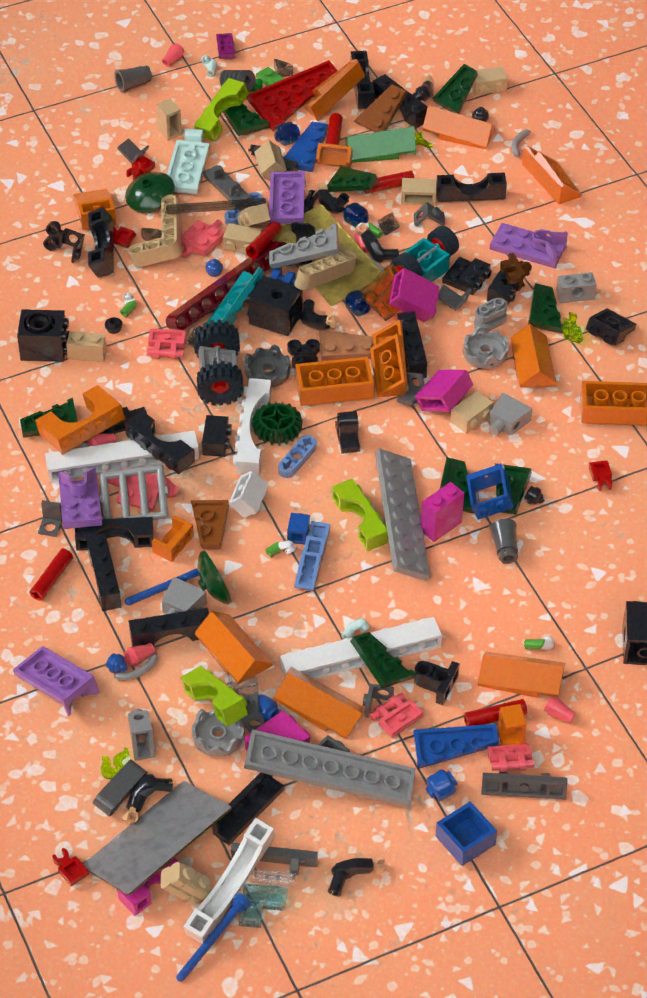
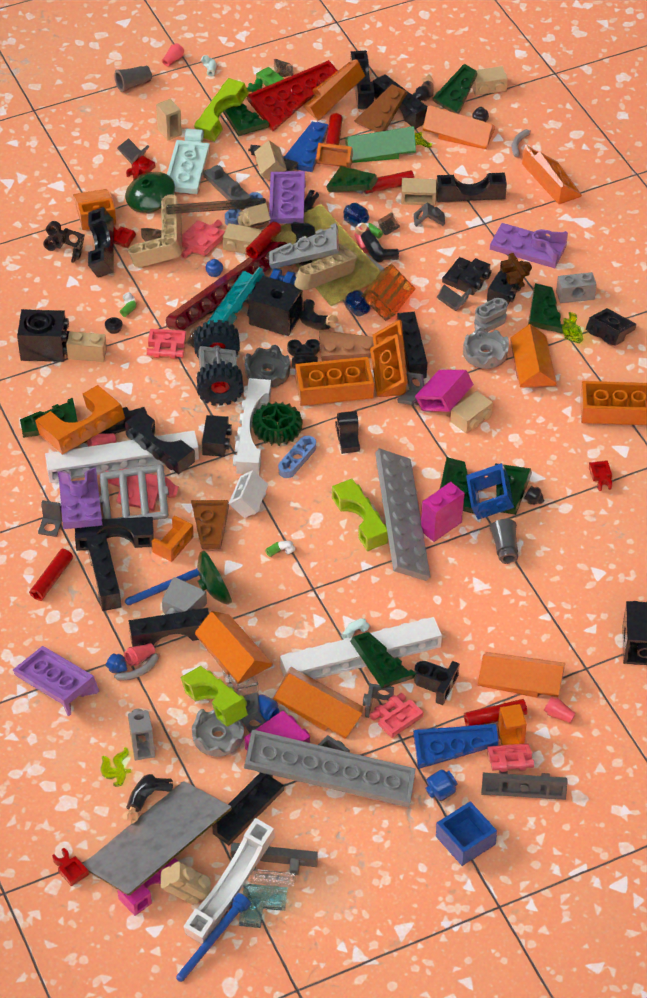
dark grey beam [92,759,148,817] -> none
magenta plate [216,33,235,59] -> none
dark grey piece [219,70,256,91] -> none
clear blue head [274,122,300,146] -> none
blue brick [287,513,310,545] -> none
medium blue slope [294,521,331,591] -> none
black arm [315,183,349,214] -> none
black arm [328,858,386,897] -> none
dark pink brick [389,268,439,322] -> none
brick [390,225,459,282] -> none
light grey torso [489,393,532,435] -> none
arm [524,636,554,651] -> none

